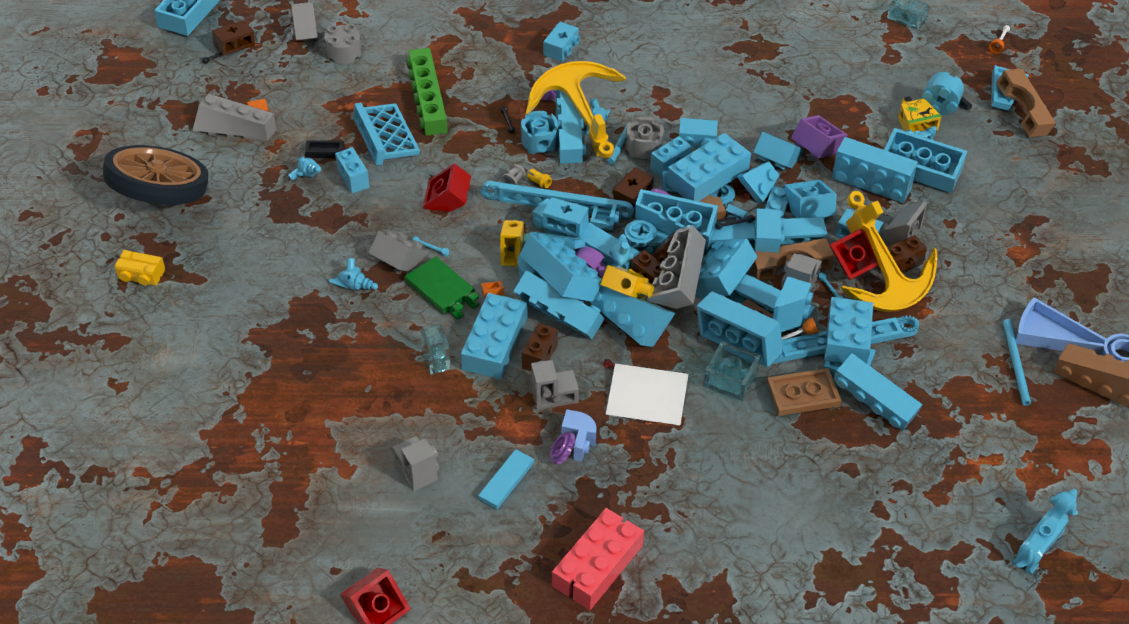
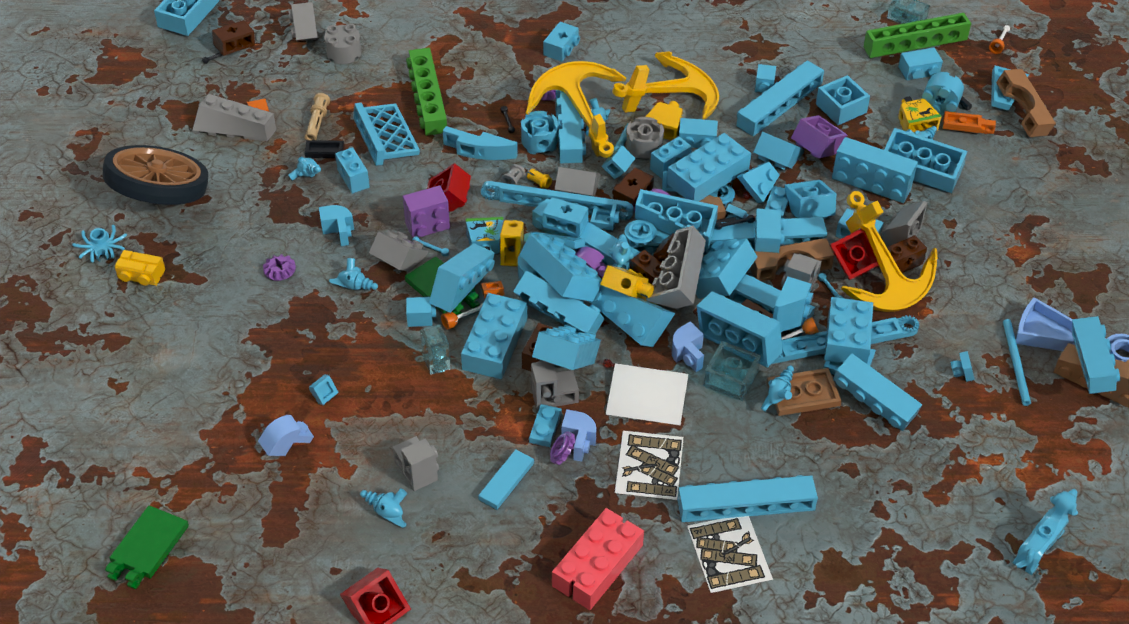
none -> medium azure animal [72,225,127,263]
none -> green tile [105,505,189,589]
none -> light blue brick [258,415,314,456]
none -> medium lavender gear [263,254,296,281]
none -> tan pin [305,93,330,140]
none -> medium azure tile [309,374,339,405]
none -> medium azure brick [319,205,354,246]
none -> medium azure piece [360,488,407,528]
none -> medium lavender brick [403,185,450,238]
none -> medium azure brick [406,297,436,327]
none -> medium azure wedge [429,244,495,313]
none -> orange hinge [441,303,483,330]
none -> medium azure slope [443,126,518,160]
none -> medium azure torso [466,217,503,254]
none -> medium azure plate [529,404,562,447]
none -> medium azure brick [532,325,601,370]
none -> light grey slope [555,167,601,196]
none -> medium azure brick [601,145,635,179]
none -> yellow piece [612,51,719,120]
none -> sticker [615,431,684,500]
none -> yellow torso [645,101,683,141]
none -> light blue brick [672,321,704,372]
none -> medium azure brick [677,475,818,522]
none -> sticker [687,516,773,593]
none -> medium azure brick [736,60,824,136]
none -> medium azure brick [755,64,776,93]
none -> medium azure piece [761,365,794,411]
none -> medium azure brick [816,75,870,125]
none -> bright green brick [863,12,971,58]
none -> medium azure brick [898,48,943,80]
none -> orange hinge [942,111,996,134]
none -> medium azure tile [950,351,975,382]
none -> medium azure brick [1072,316,1120,394]

